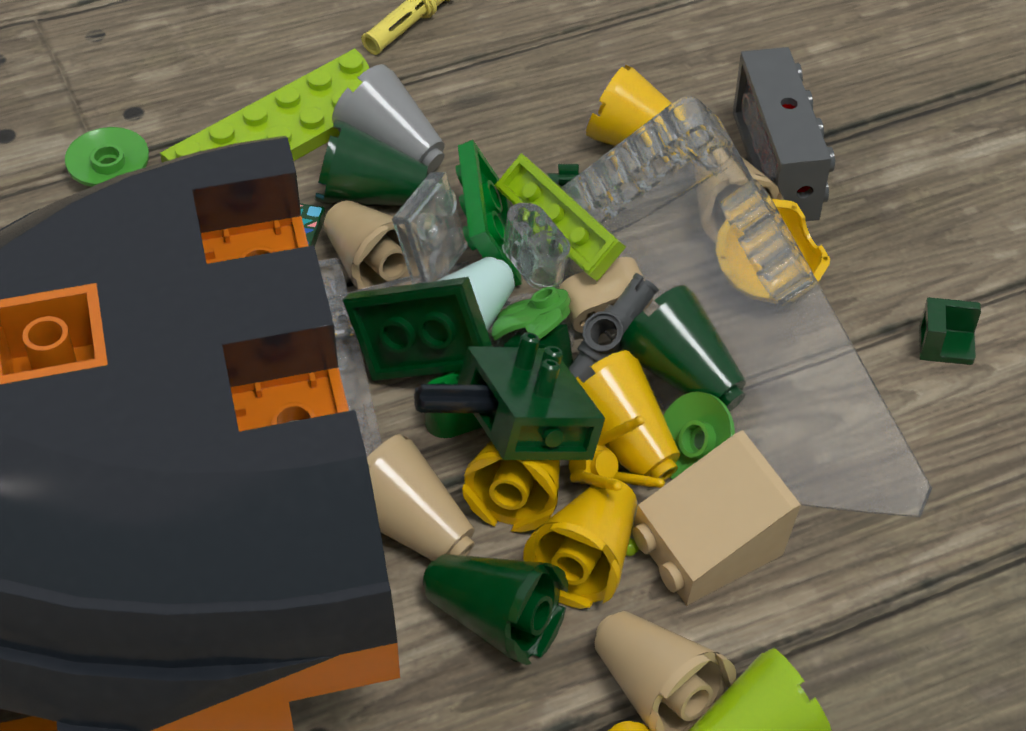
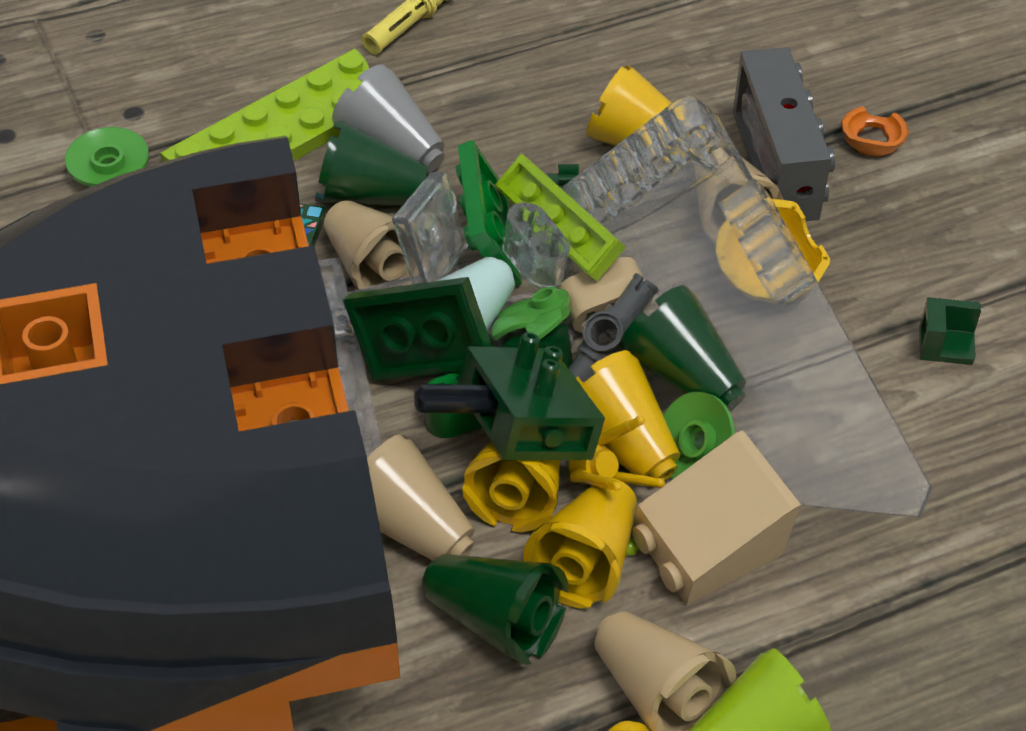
none -> orange piece [841,106,909,157]

